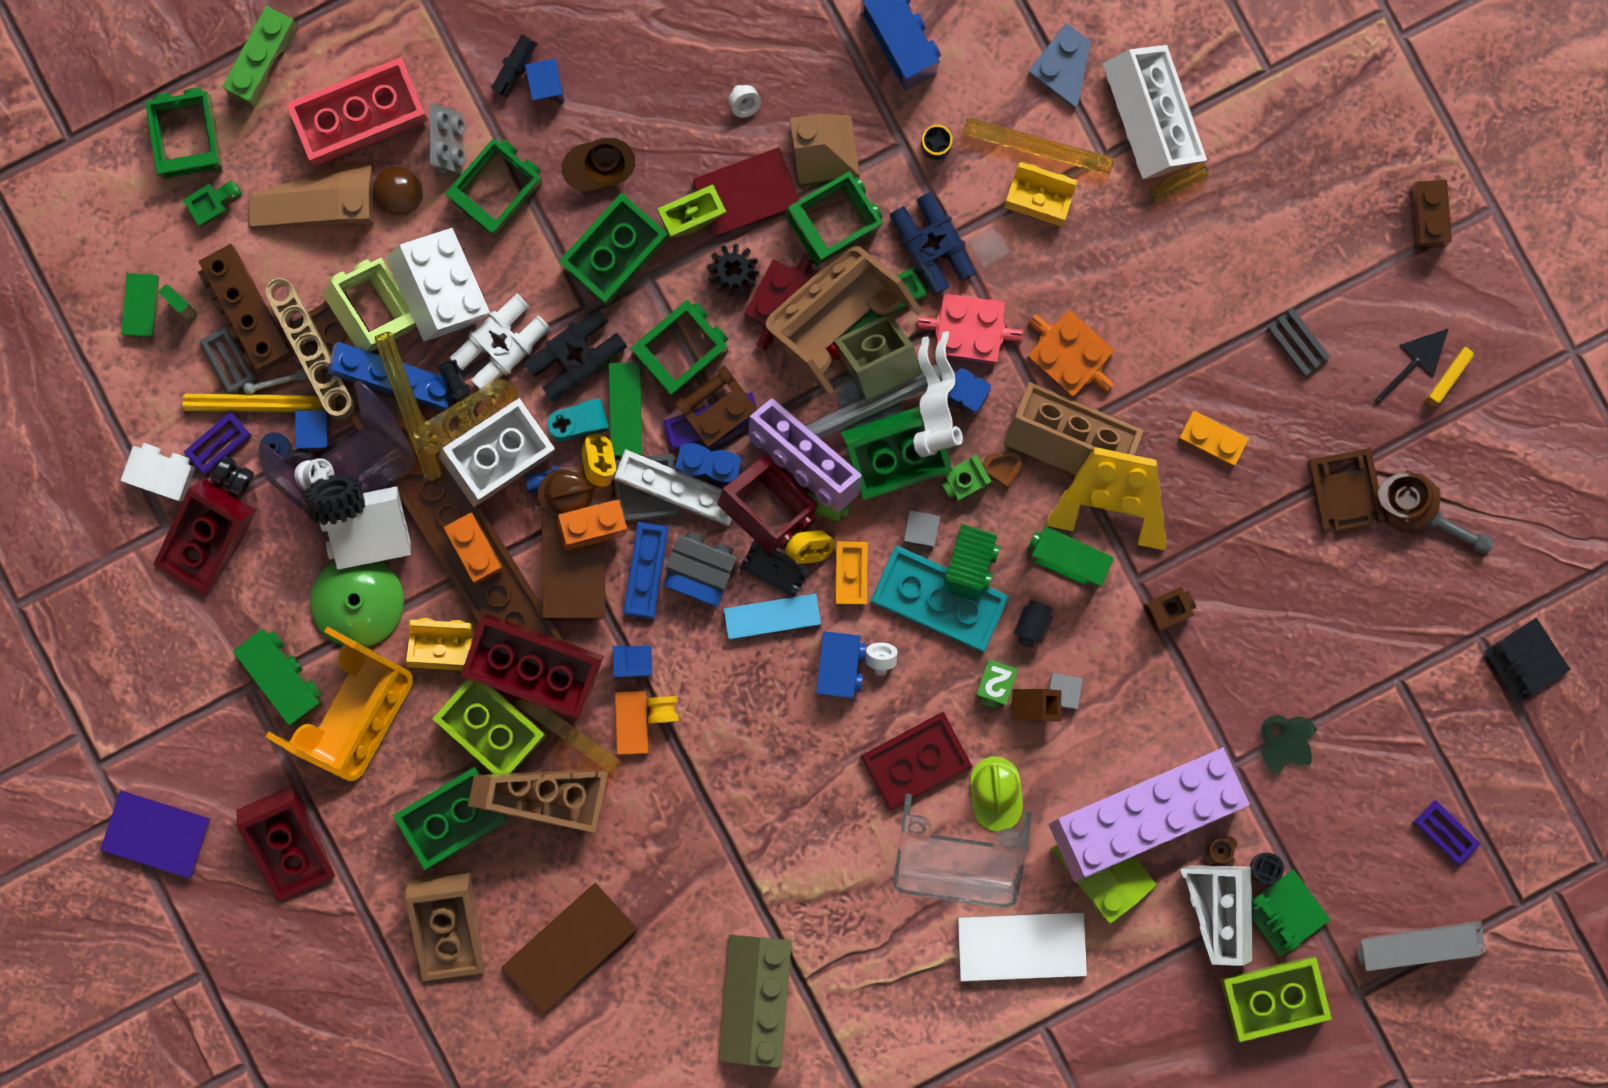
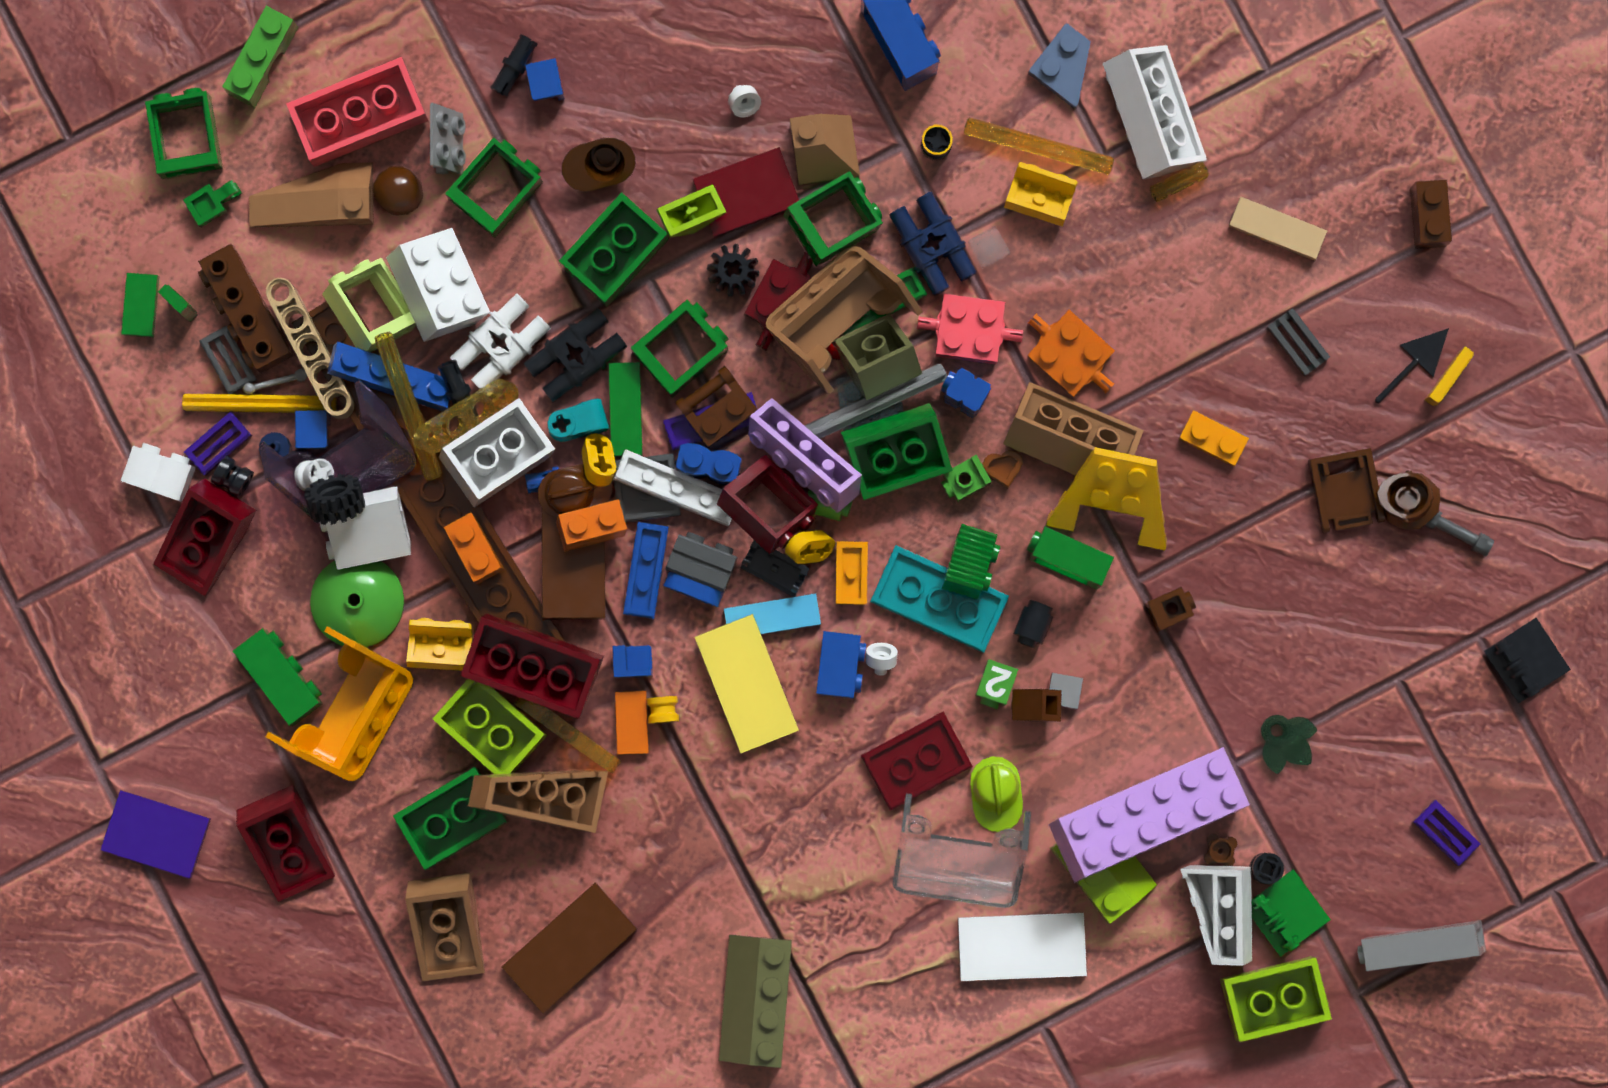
light grey tile [904,510,940,547] -> none
white flag [914,331,963,457] -> none
none -> light yellow tile [695,614,799,753]
none -> tan tile [1228,197,1327,261]

